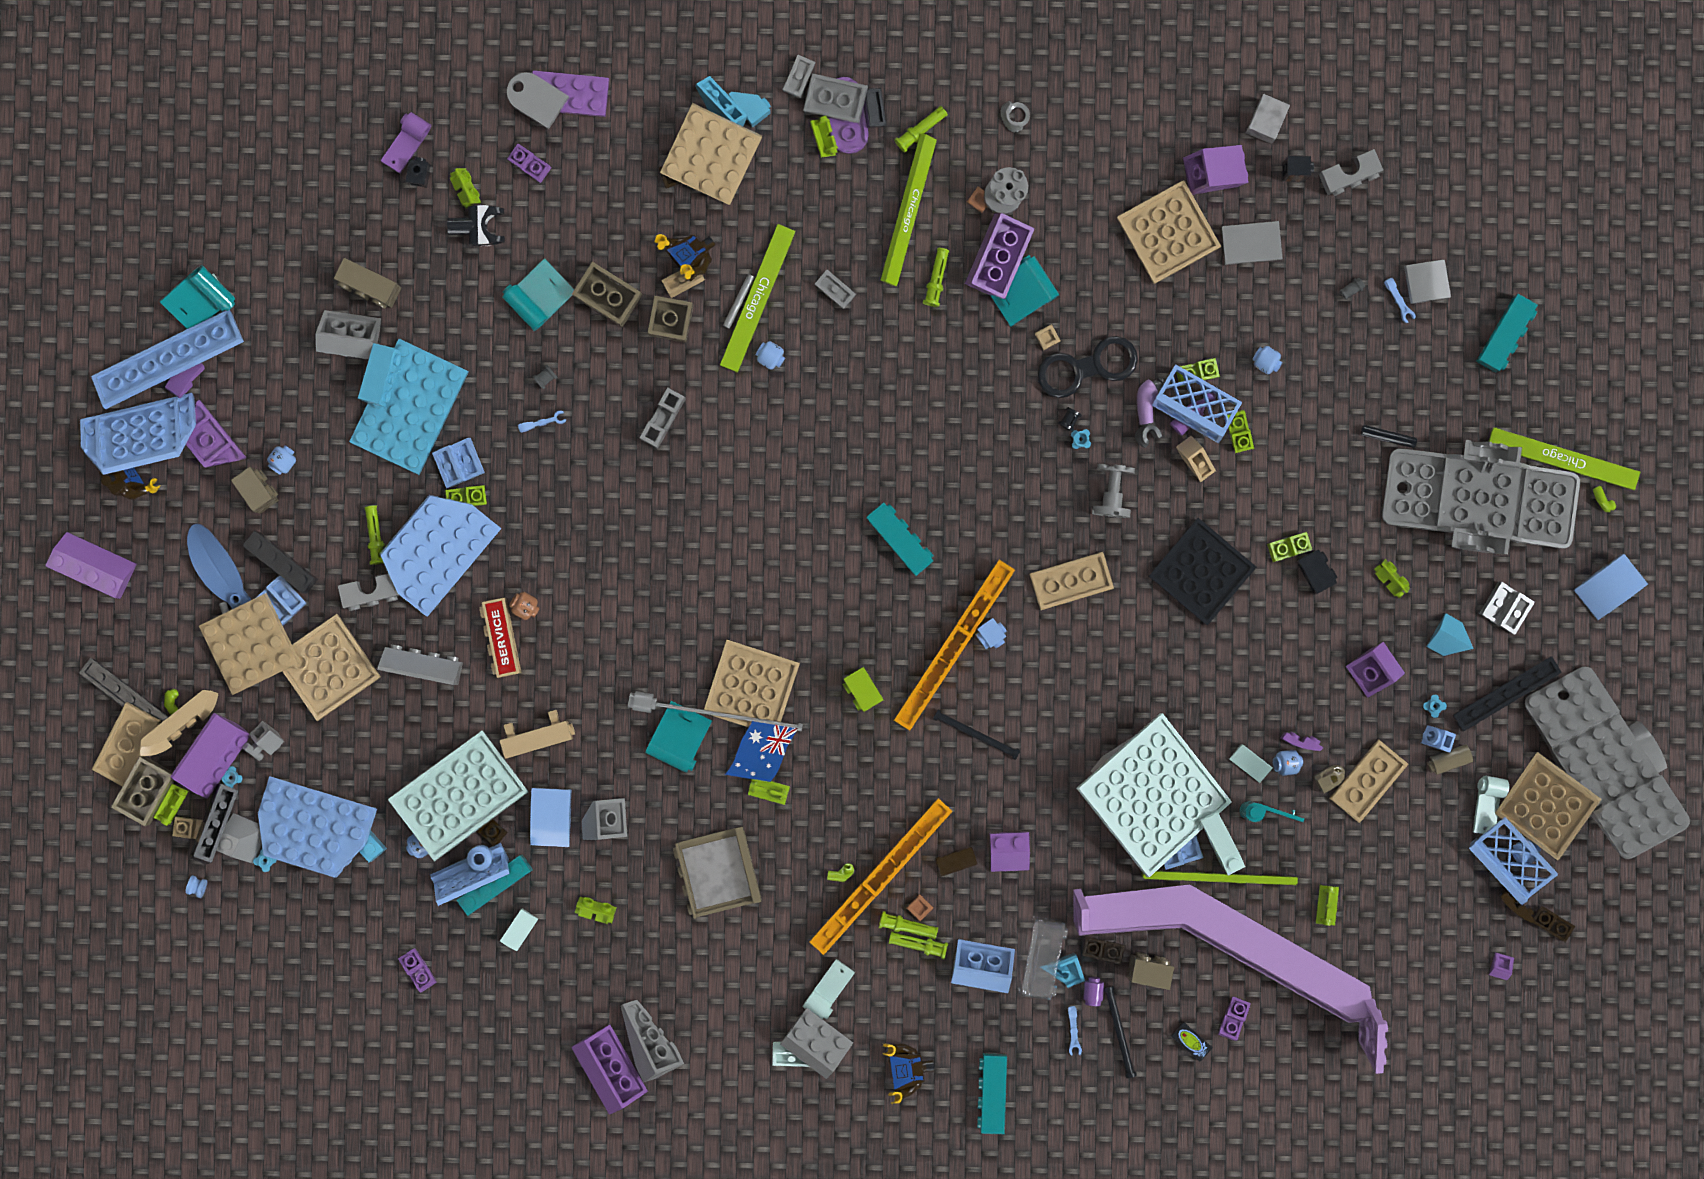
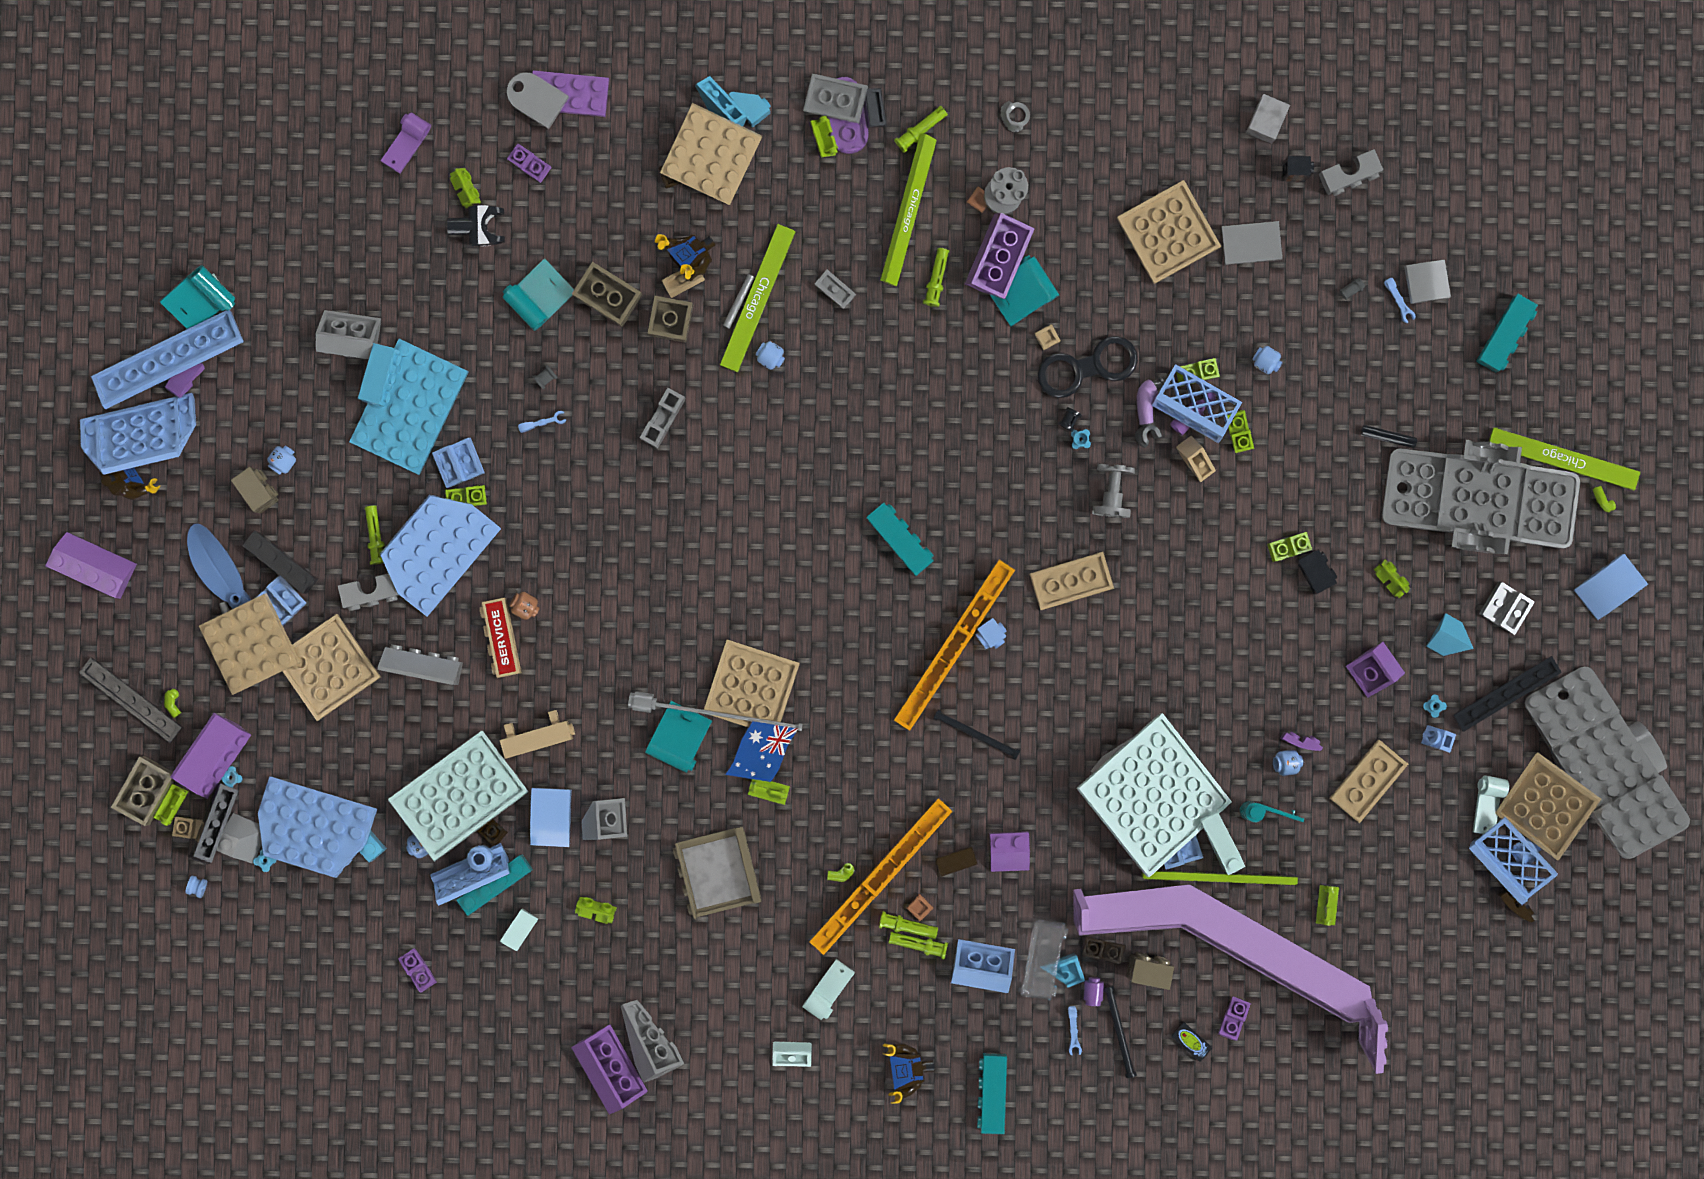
tan tile [92,702,161,787] -> none
tan brick [140,690,218,756] -> none
medium lavender wing [186,400,247,468] -> none
light grey brick [243,721,284,761] -> none
dark tan brick [334,258,401,309] -> none
black brick [405,157,431,188] -> none
light grey brick [780,1008,853,1079] -> none
light grey plate [783,55,815,98] -> none
lime brick [842,667,883,712] -> none
black plate [1148,518,1257,626] -> none
medium lavender slope [1183,145,1248,195] -> none
light aqua slope [1230,744,1273,783] -> none
dark tan rock [1313,765,1345,793] -> none
dark tan brick [1427,744,1473,775] -> none
medium lavender slope [1489,953,1514,980] -> none
dark brown slope [1532,906,1575,943] -> none

